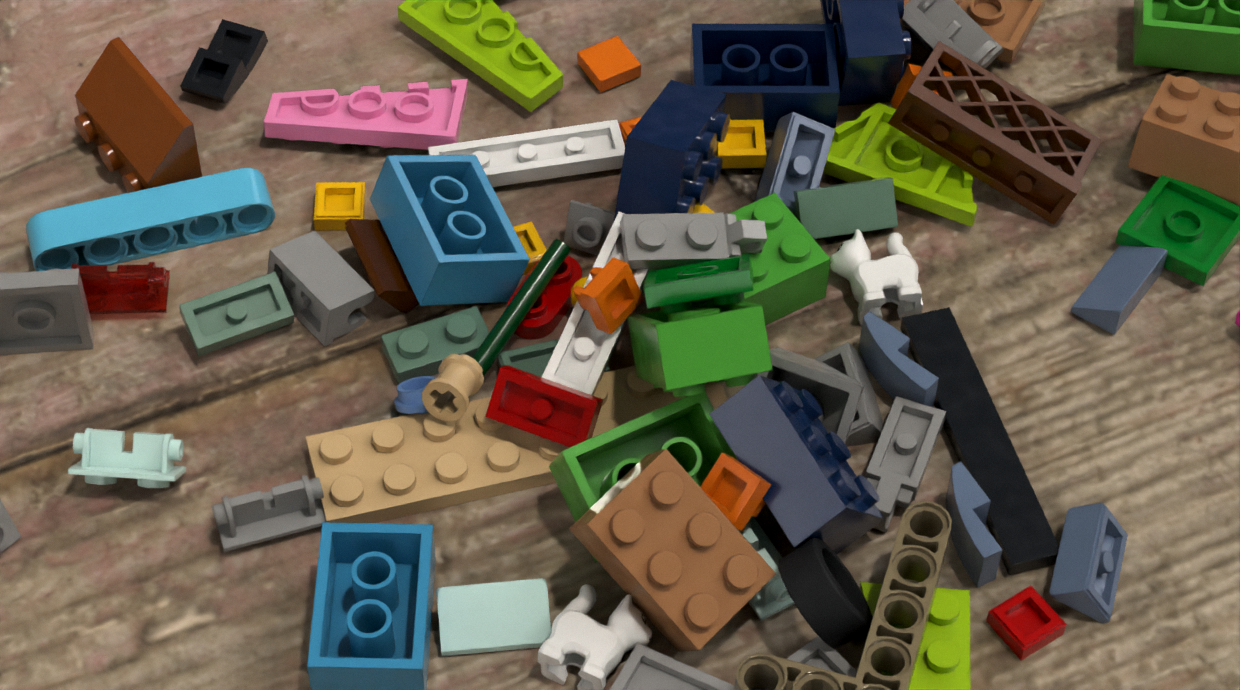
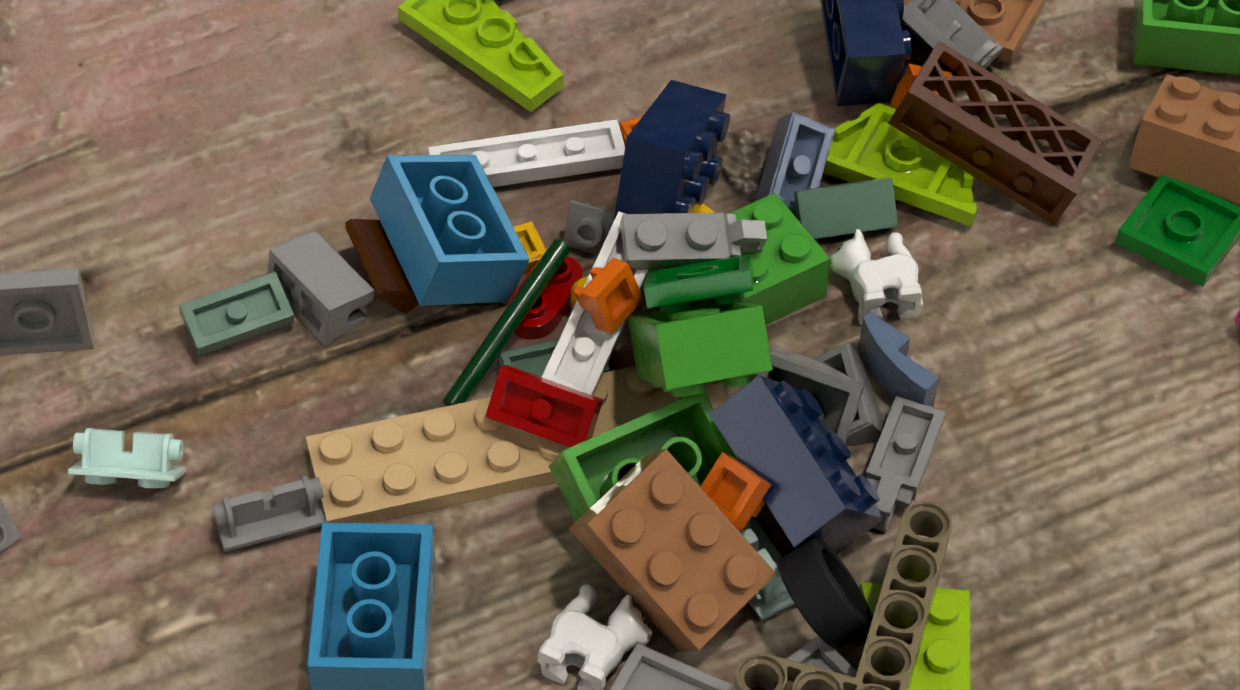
medium azure beam [26,168,275,272] -> none
clear red hinge [71,262,170,314] -> none
dark orange slope [74,37,202,193] -> none
black slope [180,19,268,103] -> none
bright pink wing [264,79,468,150] -> none
yellow tile [314,182,366,231] -> none
sand green plate [381,306,489,385] -> none
medium blue plate [394,376,436,414] -> none
tan bush [422,354,484,421] -> none
light aqua slope [436,578,551,656] -> none
orange tile [577,36,641,93] -> none
dark blue brick [690,24,840,132] -> none
yellow plate [716,119,767,169] -> none
black tile [900,307,1059,575] -> none
sand blue slope [946,462,1002,588] -> none
red tile [986,586,1067,661] -> none
sand blue slope [1050,503,1128,623] -> none
sand blue slope [1071,245,1168,335] -> none

